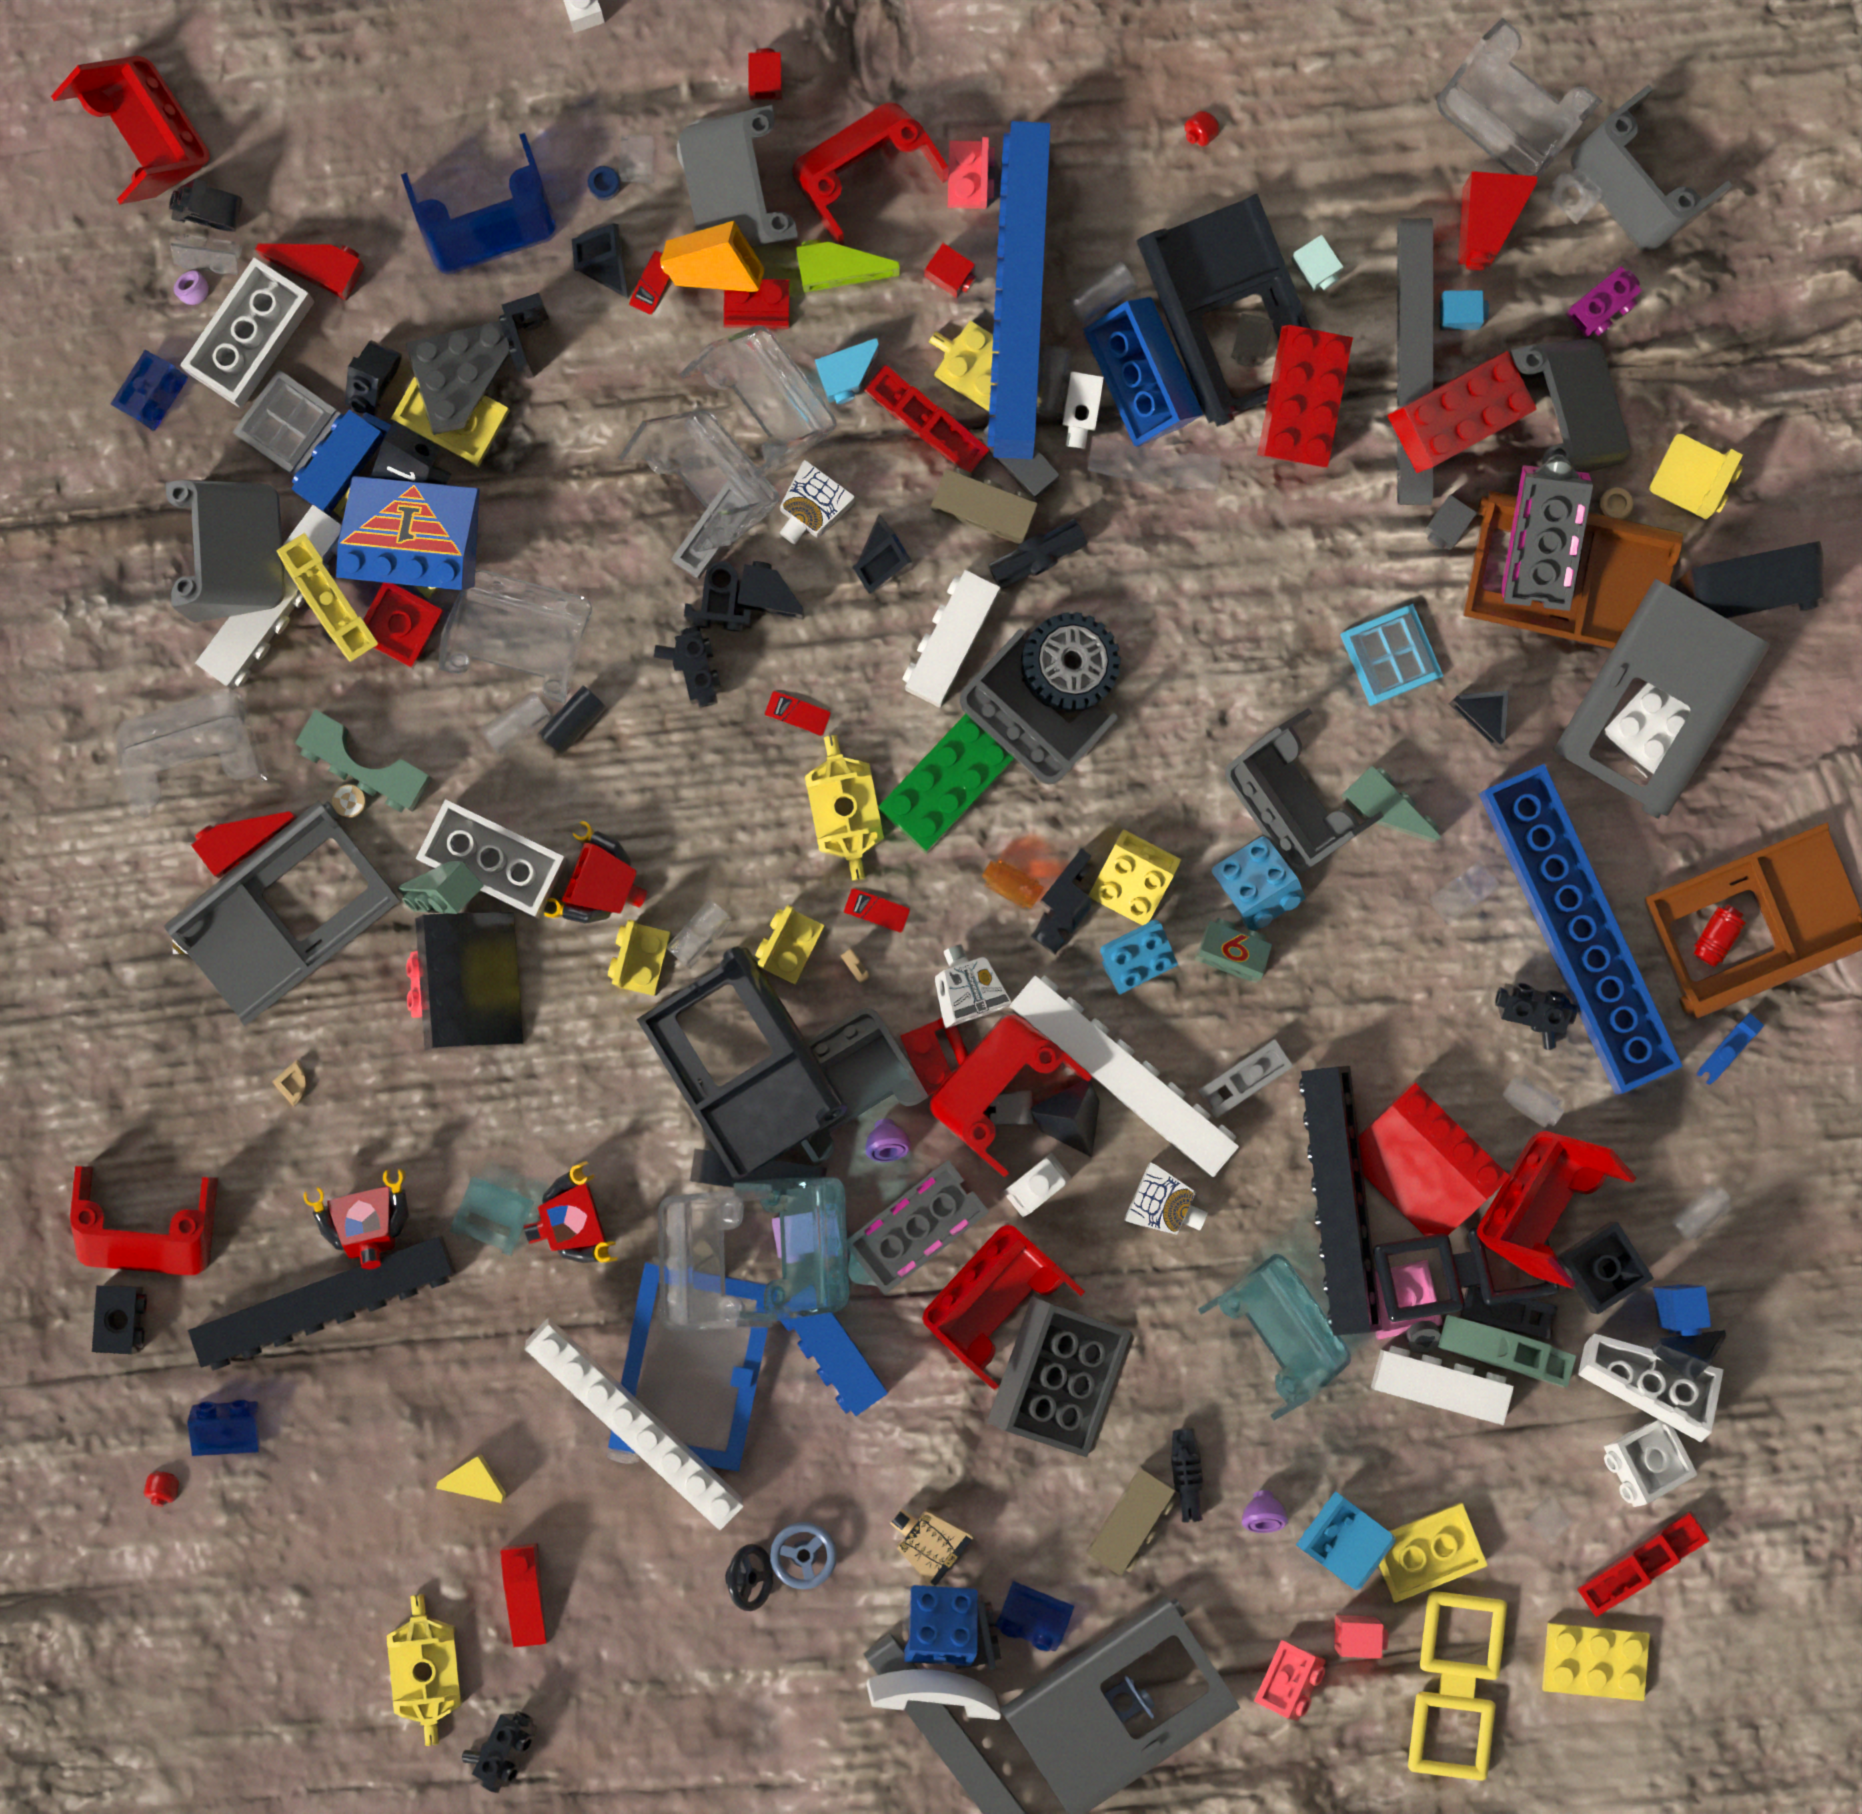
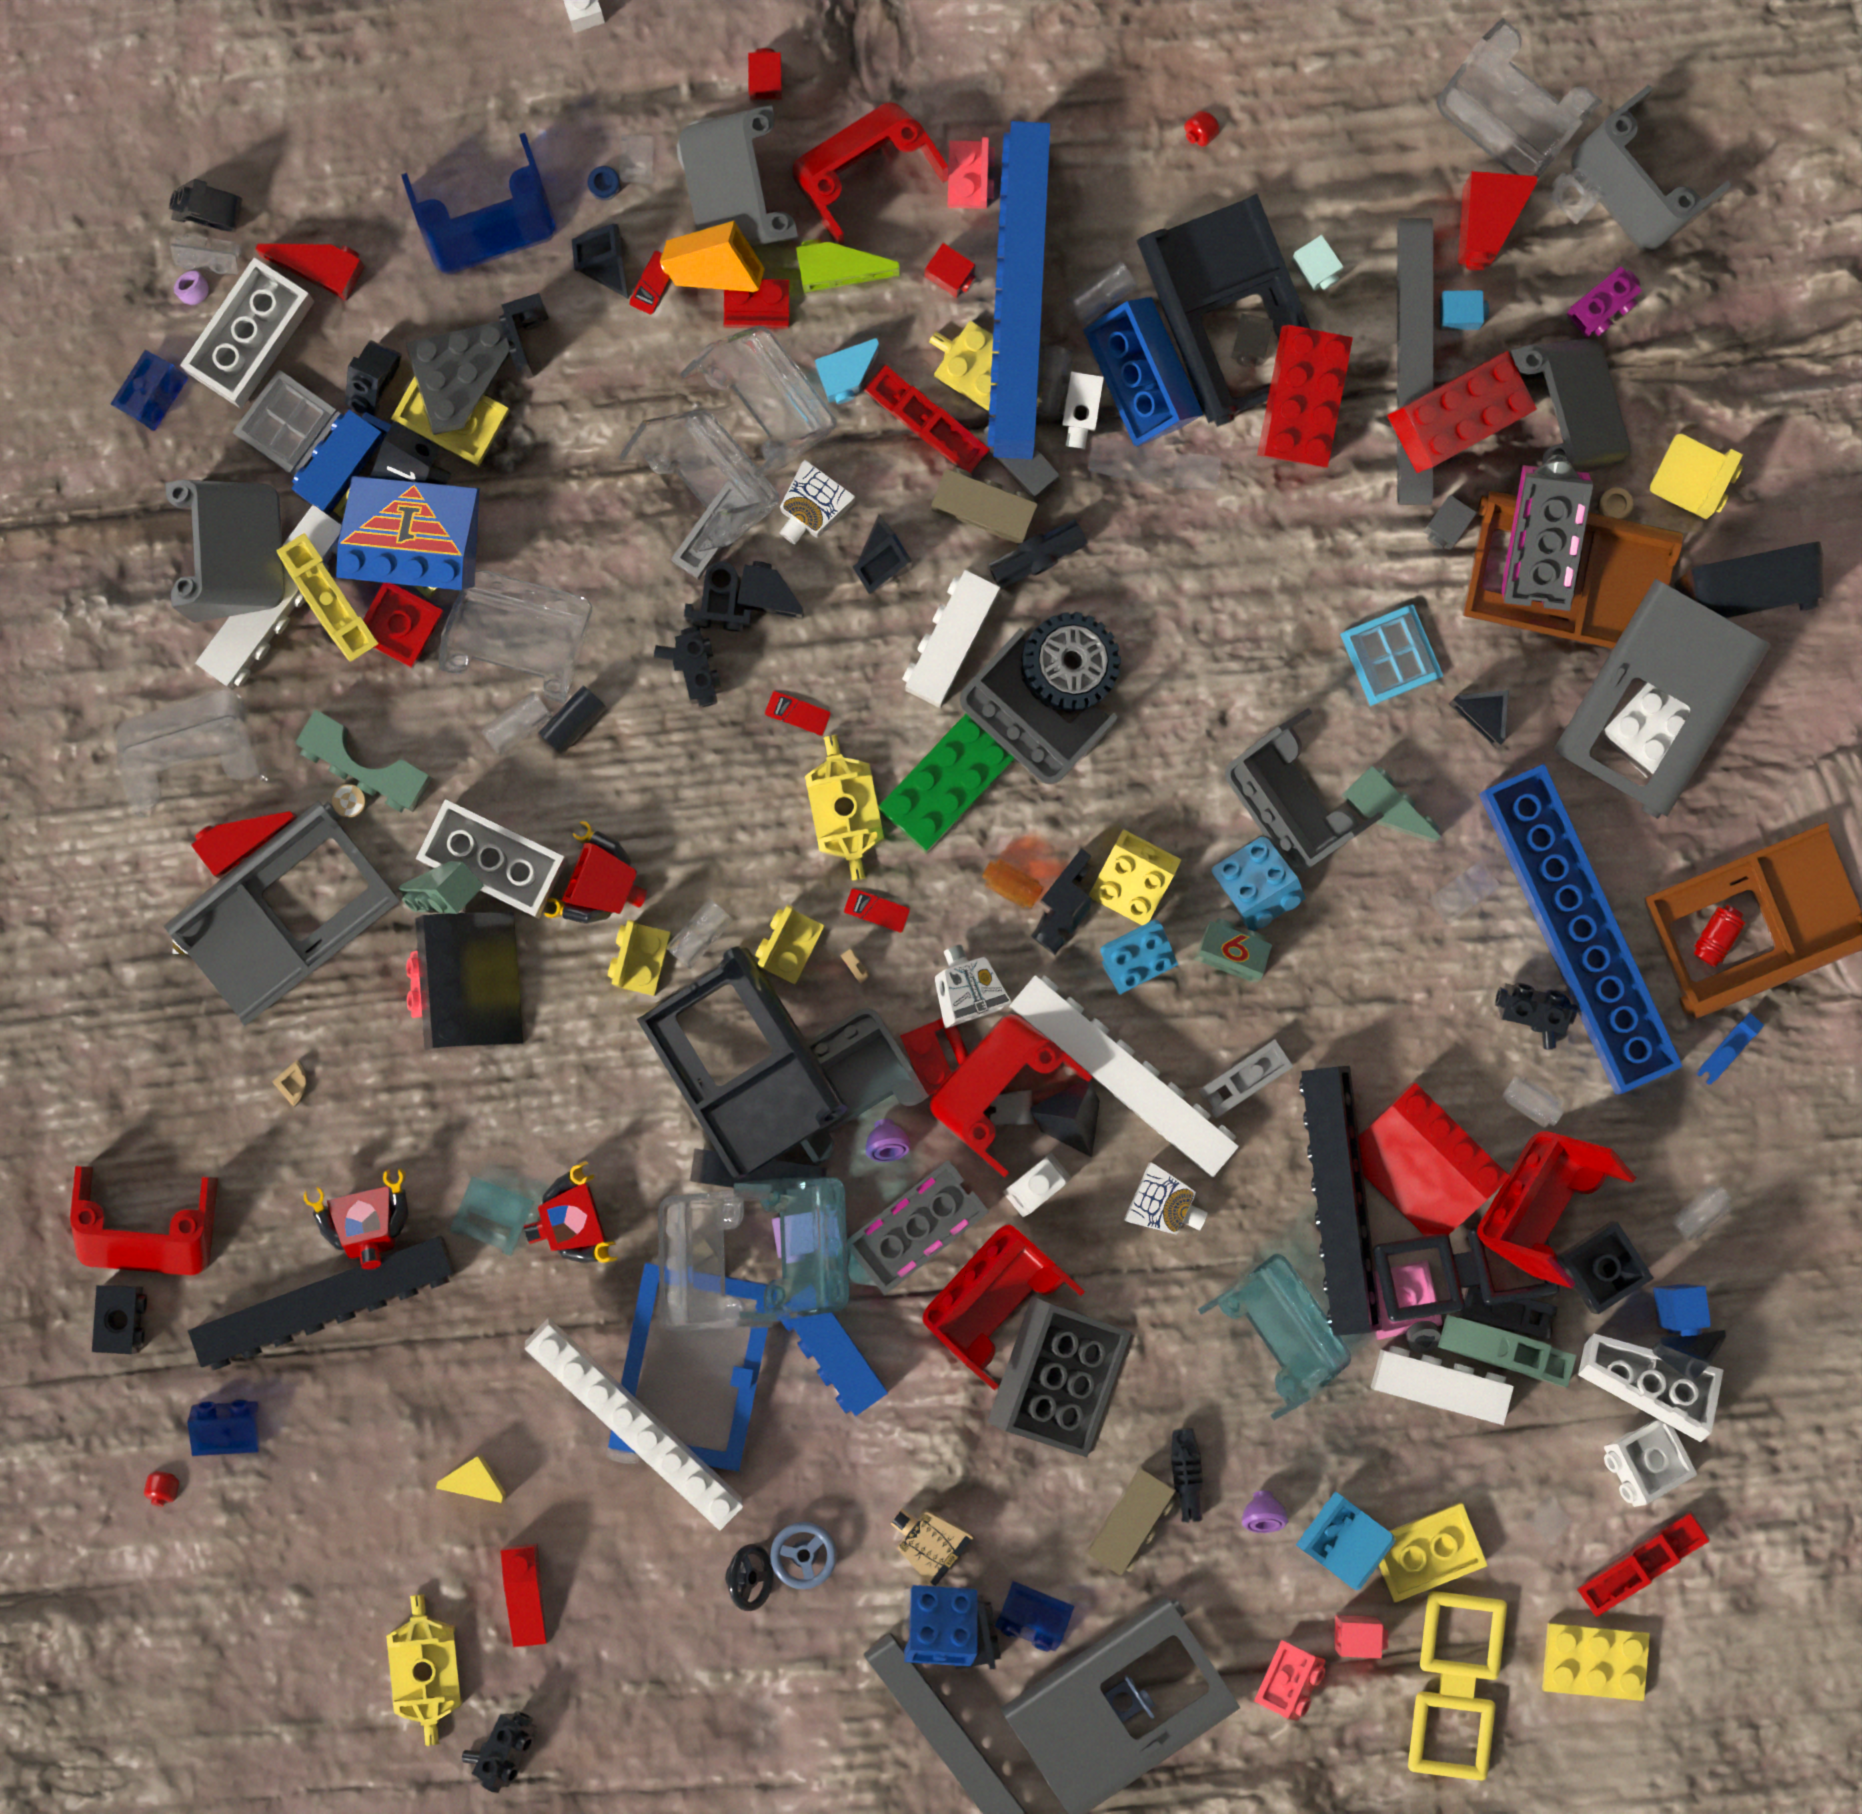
red windscreen [51,55,210,205] -> none
white slope [866,1669,1001,1720] -> none

